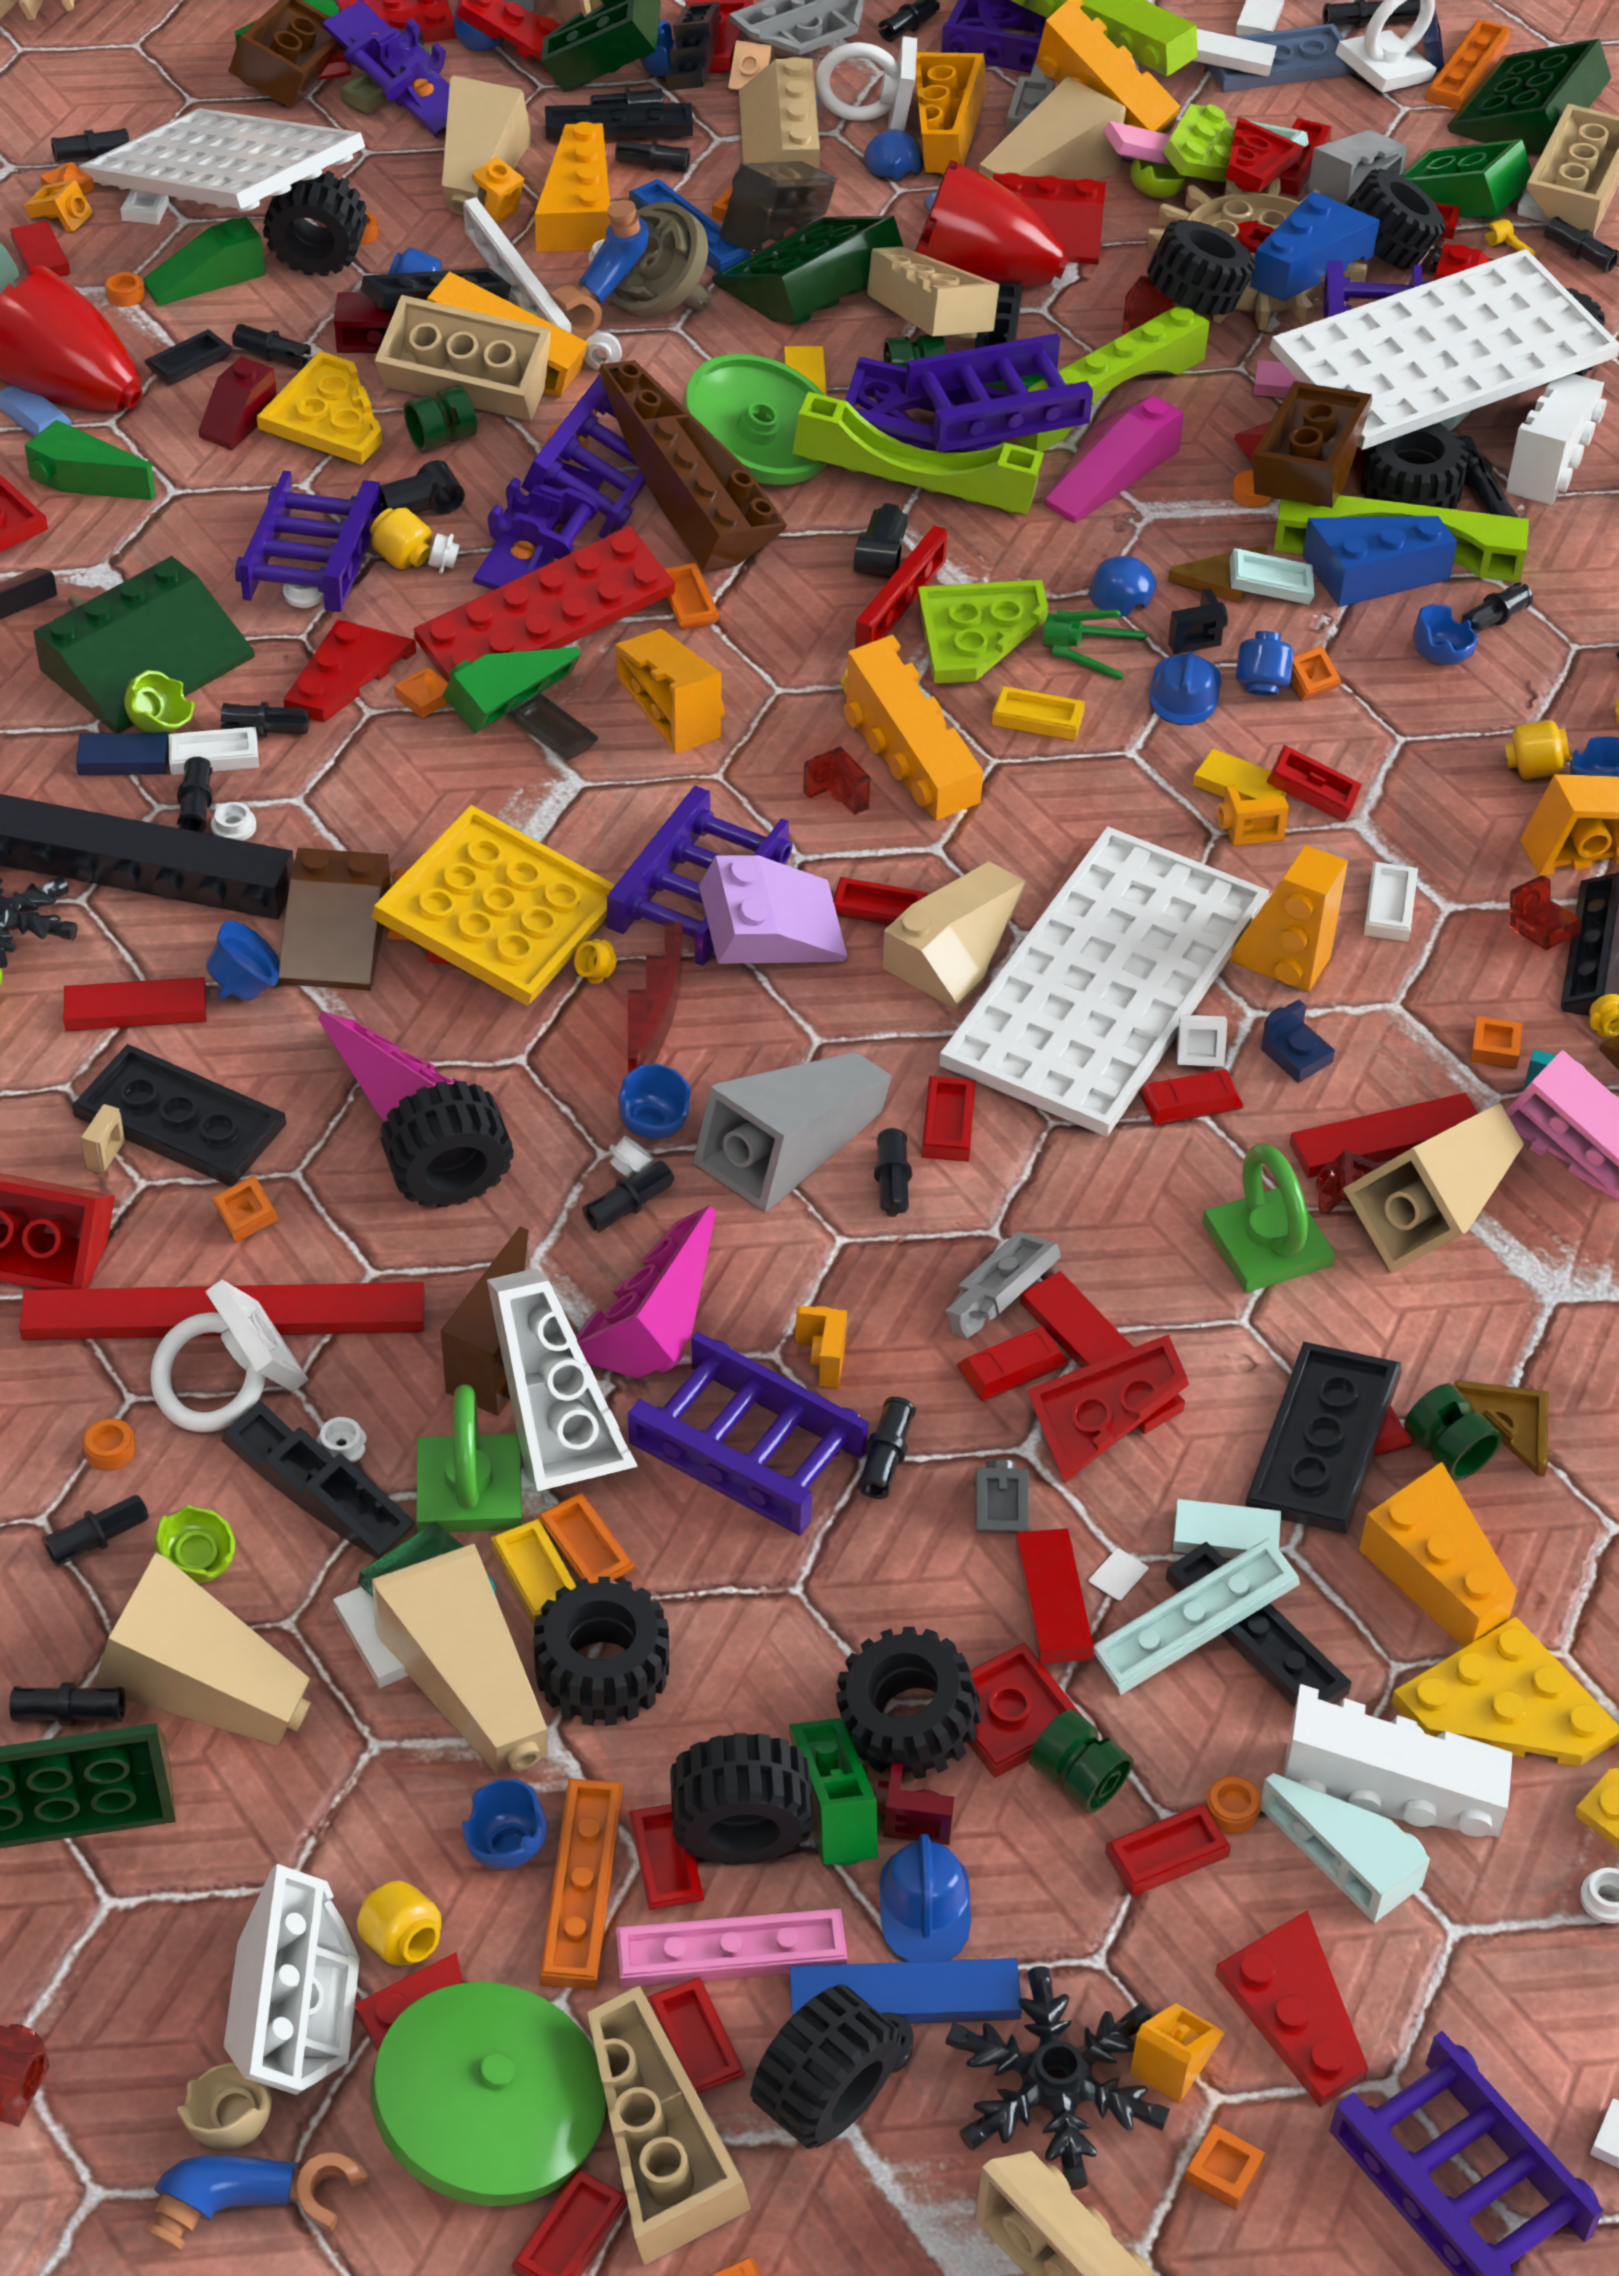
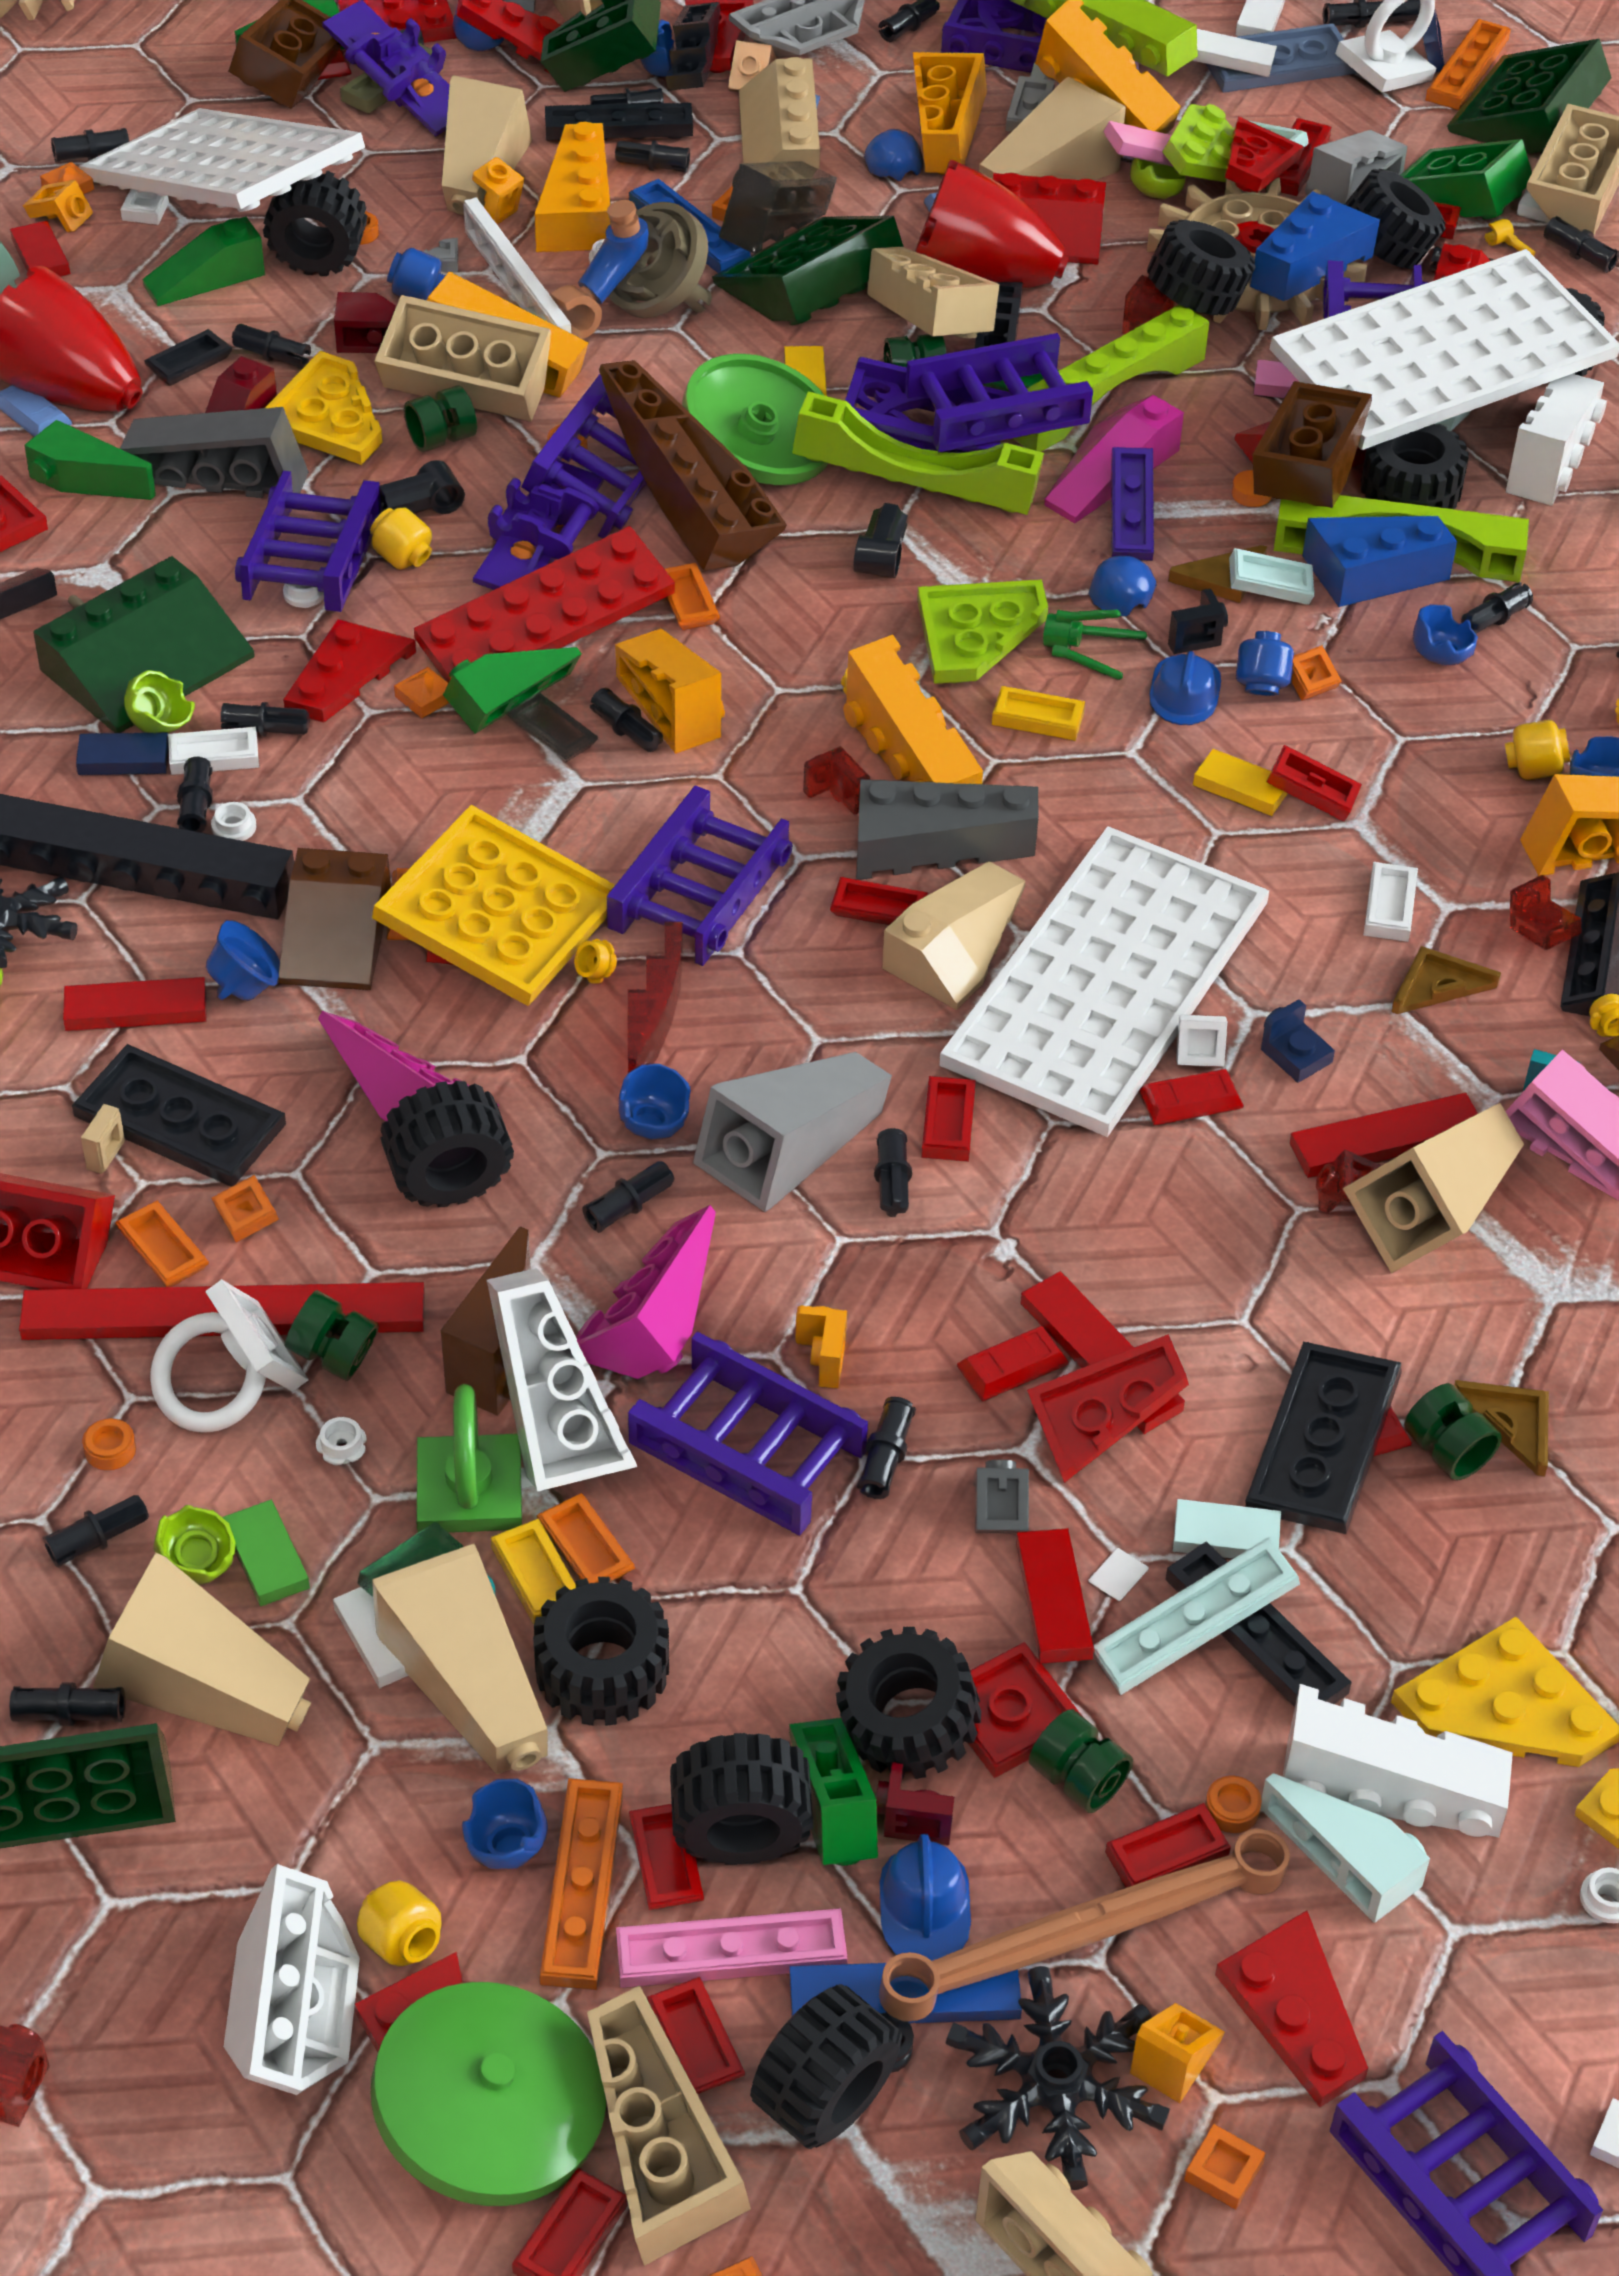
orange tile [105,272,145,307] -> none
piece [143,2152,369,2251] -> none
tan hair [177,2062,272,2152] -> none
black slope [221,1401,415,1559] -> none
black plate [360,268,511,311] -> none
white plate [428,533,460,573] -> none
white plate [584,332,622,371] -> none
white plate [609,1136,654,1178] -> none
lavender slope [699,855,848,964] -> none
white tile [815,36,917,131] -> none
red tile [855,525,947,649] -> none
light grey hinge [945,1231,1061,1339] -> none
bright green tile [1202,1143,1335,1293] -> none
light orange bracket [1217,785,1289,846] -> none
light orange wedge [1228,845,1348,992] -> none
light orange wedge [1359,1462,1517,1648] -> none
black pin [1459,435,1519,518] -> none
orange tile [1470,1016,1523,1069] -> none
none -> orange tile [115,1200,209,1287]
none -> dark grey wedge [120,407,309,498]
none -> bright green tile [222,1499,310,1607]
none -> dark green wheel [284,1290,379,1381]
none -> light grey tile [423,238,459,272]
none -> black axle [590,687,663,752]
none -> dark grey wedge [856,779,1039,880]
none -> nougat piece [879,1829,1290,2021]
none -> dark purple tile [1111,447,1154,561]
none -> pearl gold tile [1391,946,1501,1014]

